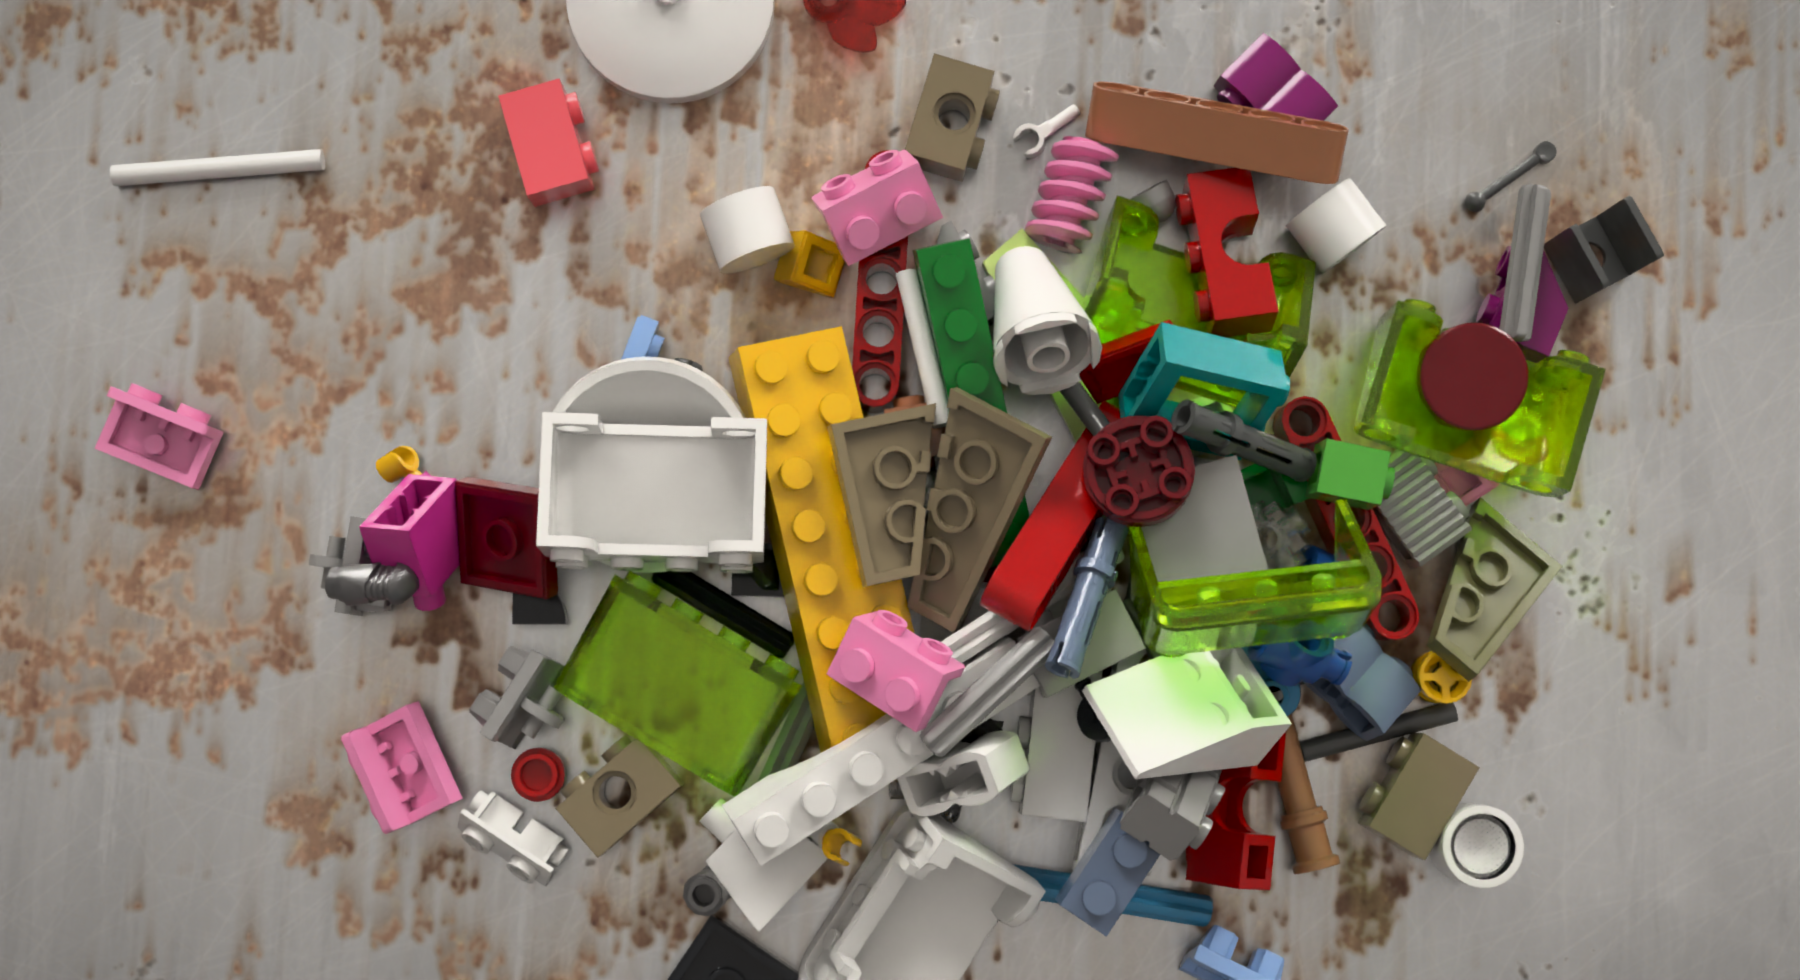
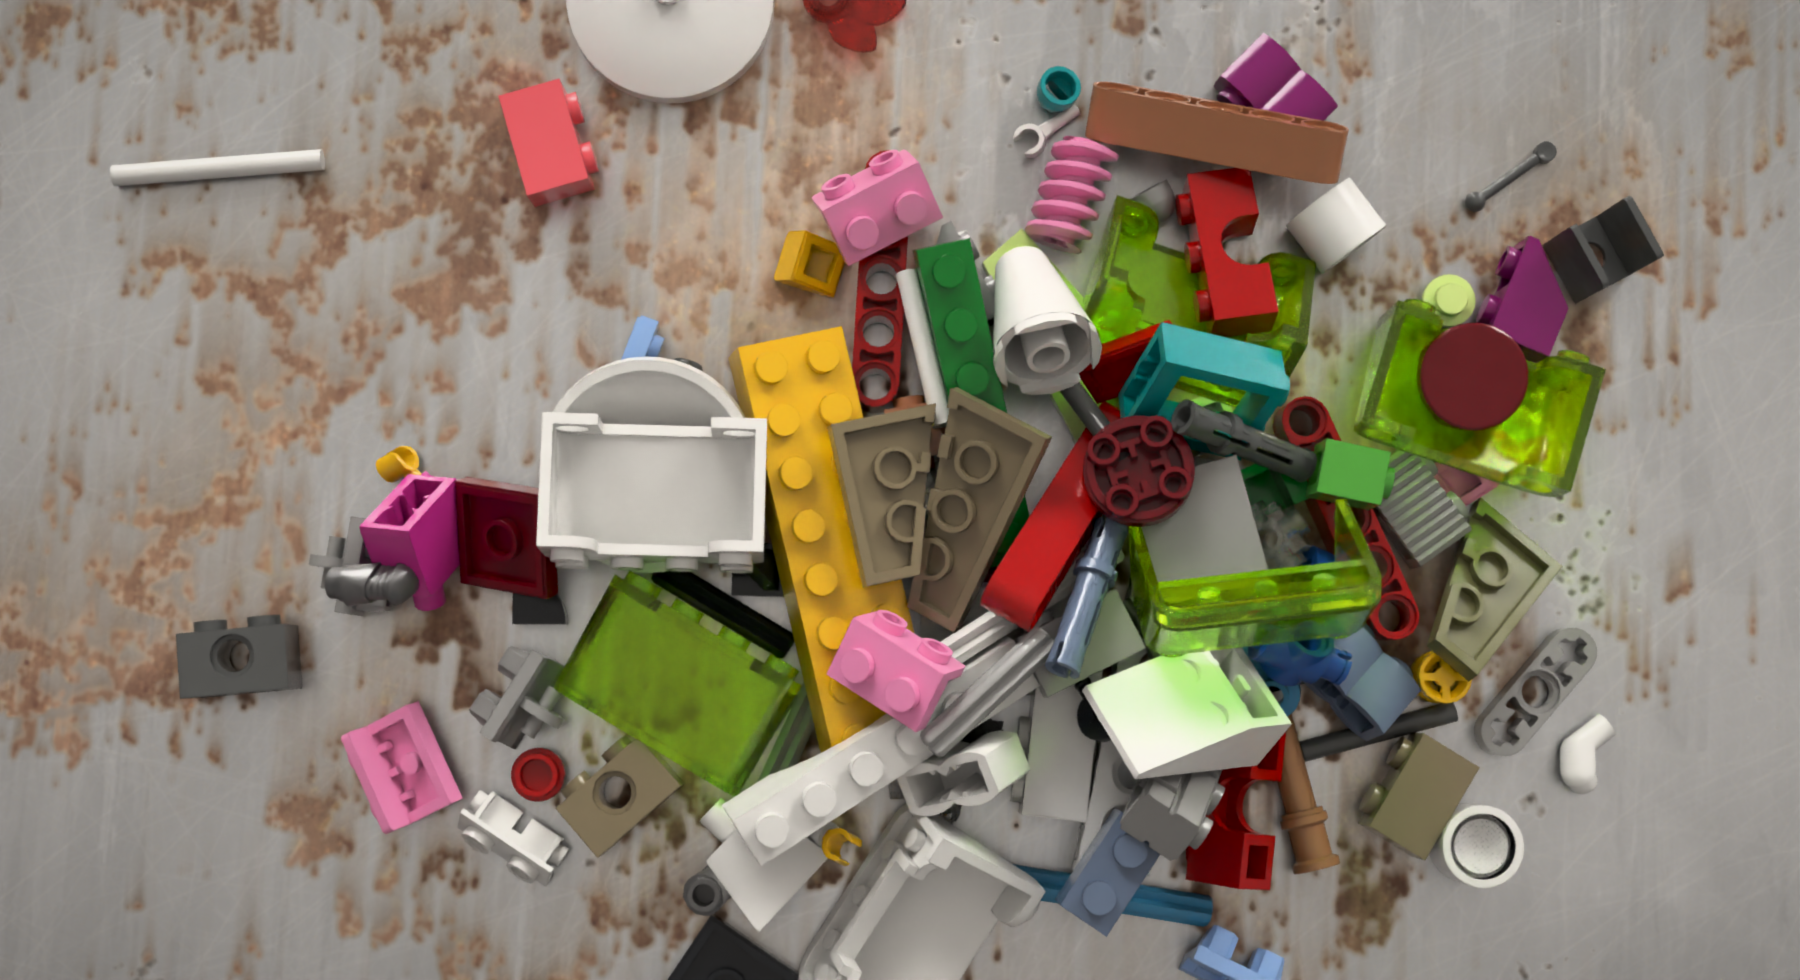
bright pink bracket [94,383,224,490] -> none
white piece [700,186,795,274] -> none
dark tan brick [905,53,1000,182] -> none
light grey axle [1499,184,1551,342] -> none
none -> dark grey brick [176,615,302,699]
none -> teal hinge [1037,66,1081,113]
none -> yellowish green plate [1422,274,1476,327]
none -> light grey beam [1474,628,1597,756]
none -> white arm [1560,714,1616,794]

